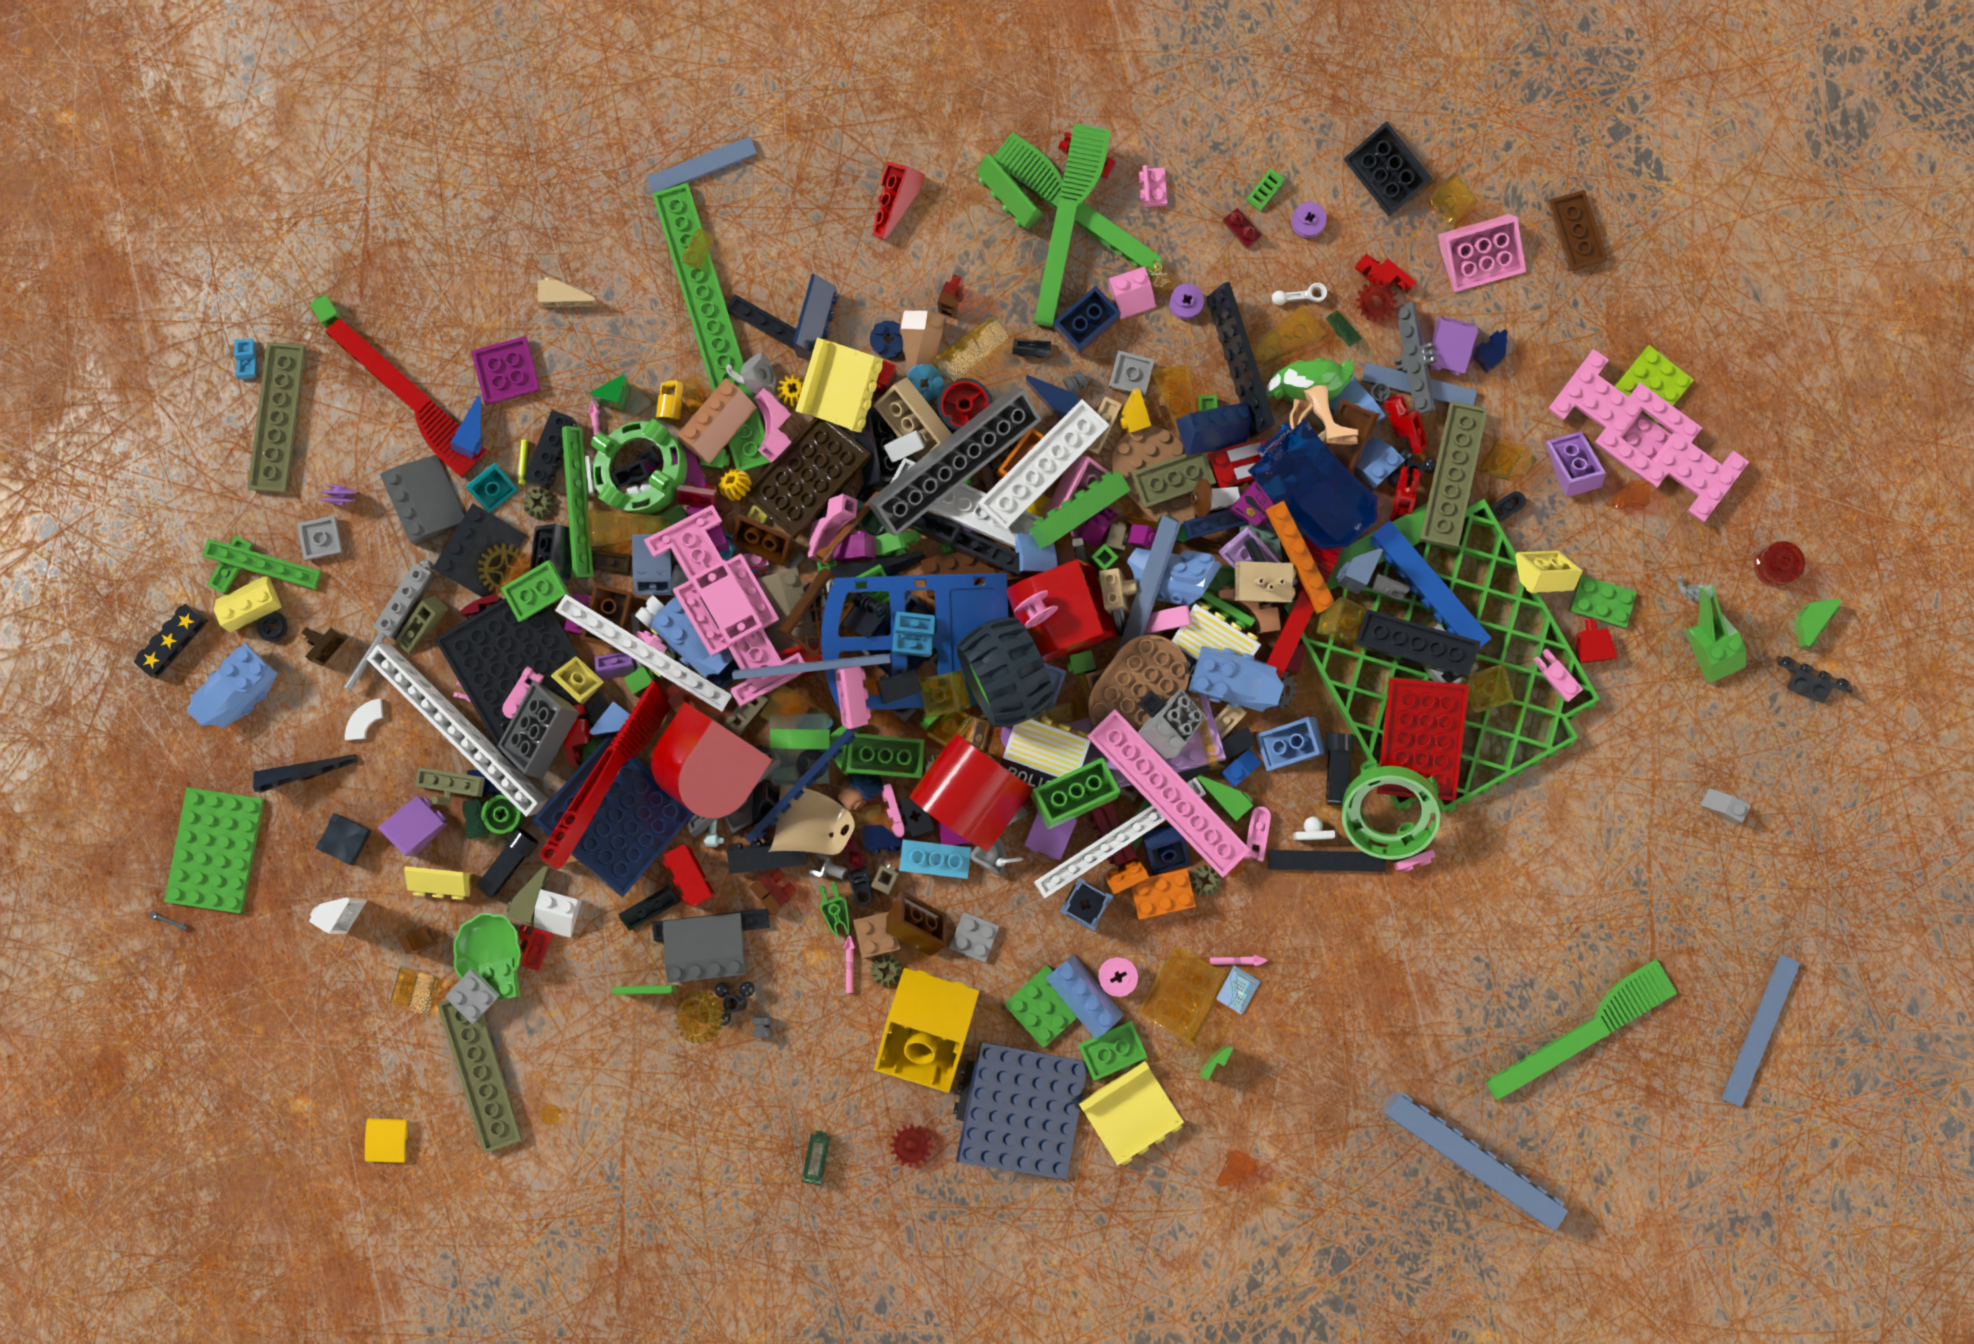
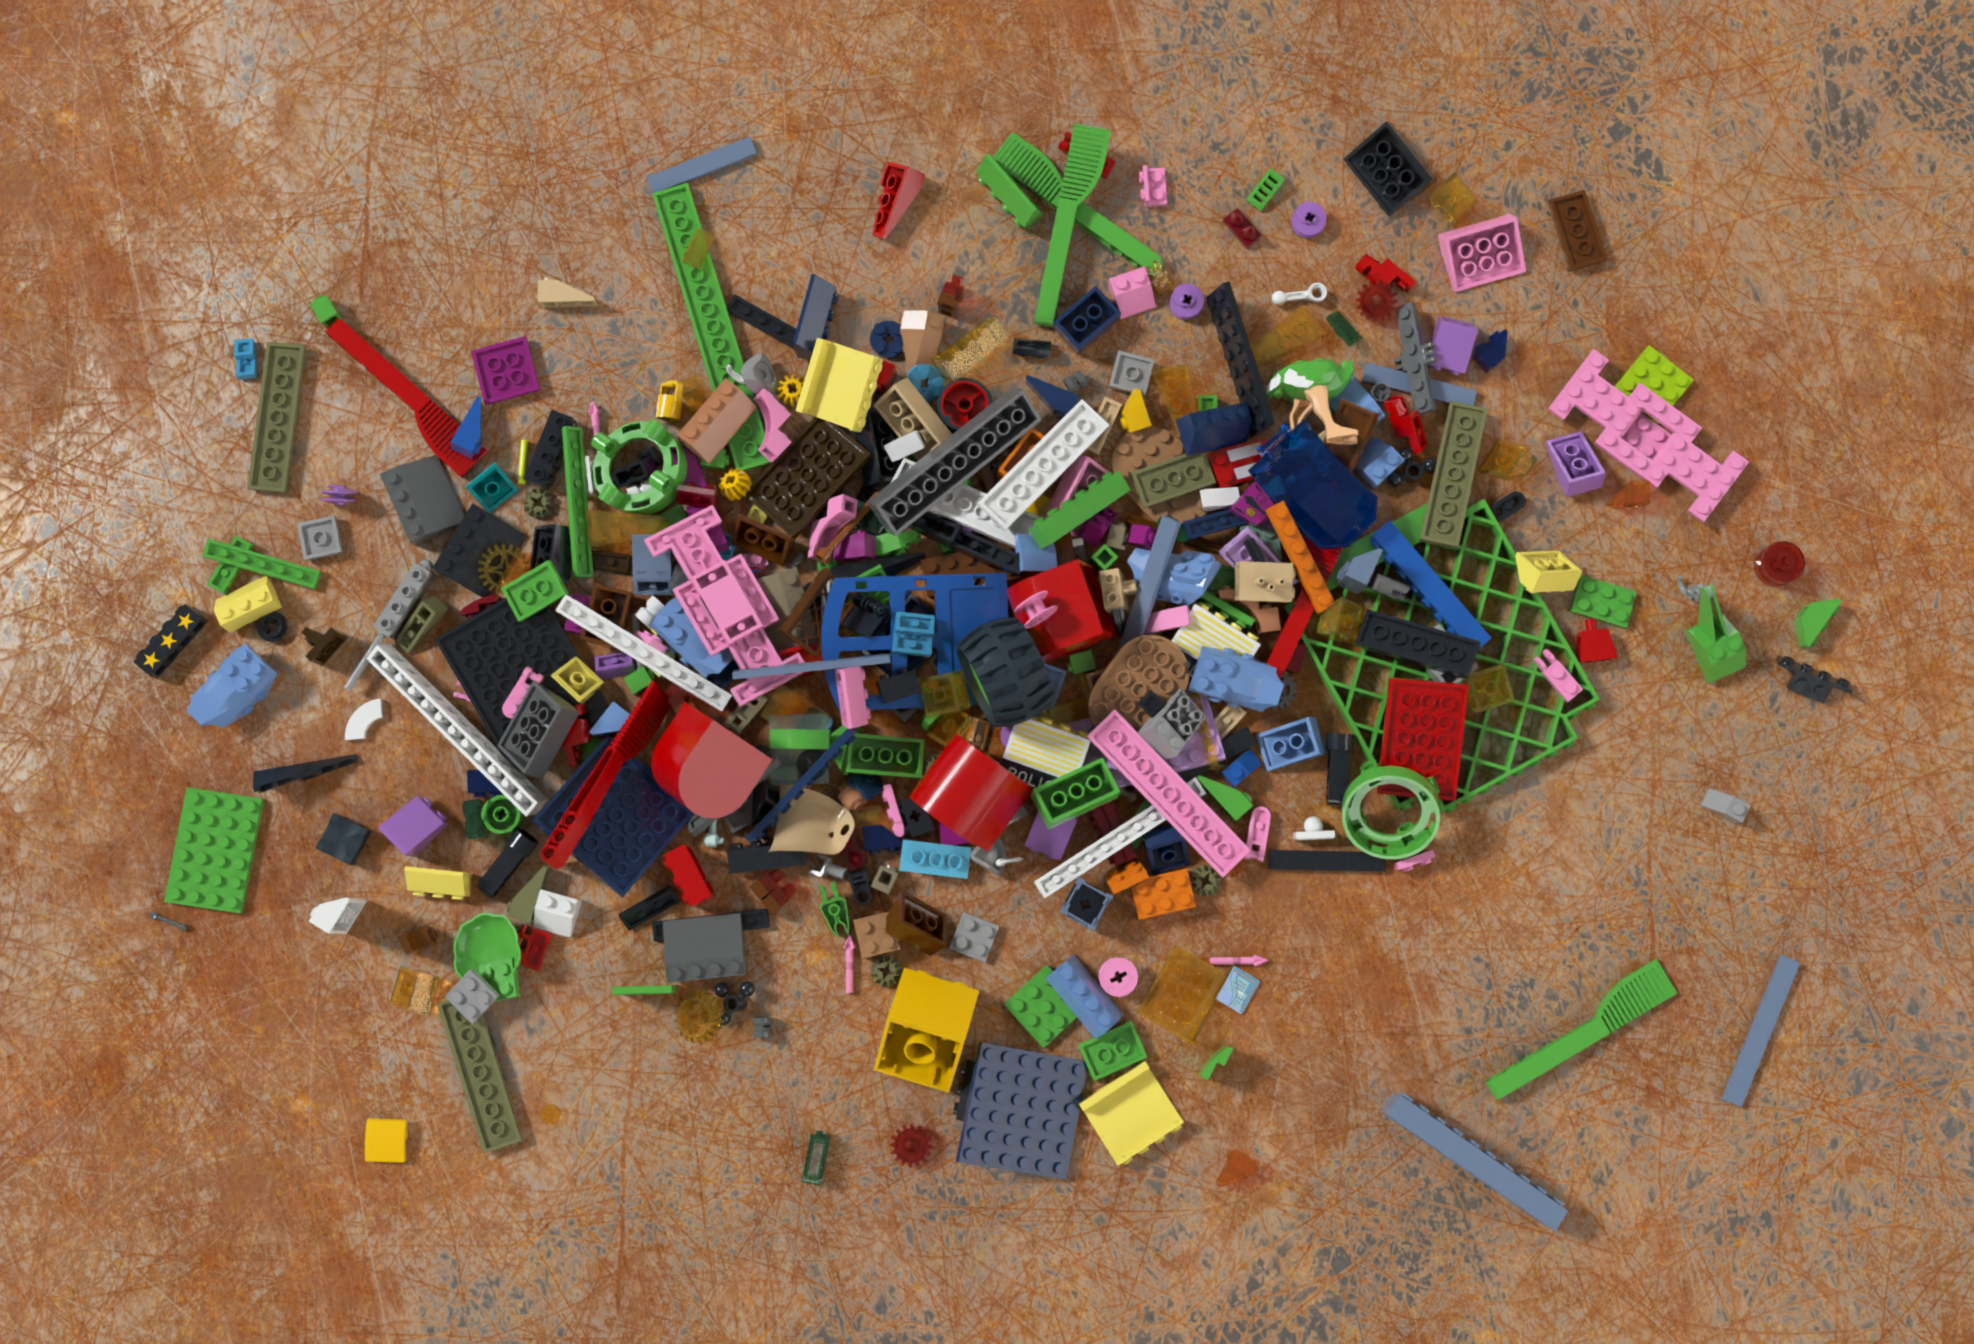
olive plate [415,767,485,805] -> none
green slope [590,374,631,412] -> none
reddish brown dish [1190,479,1212,517] -> none
red plate [1388,467,1420,522] -> none

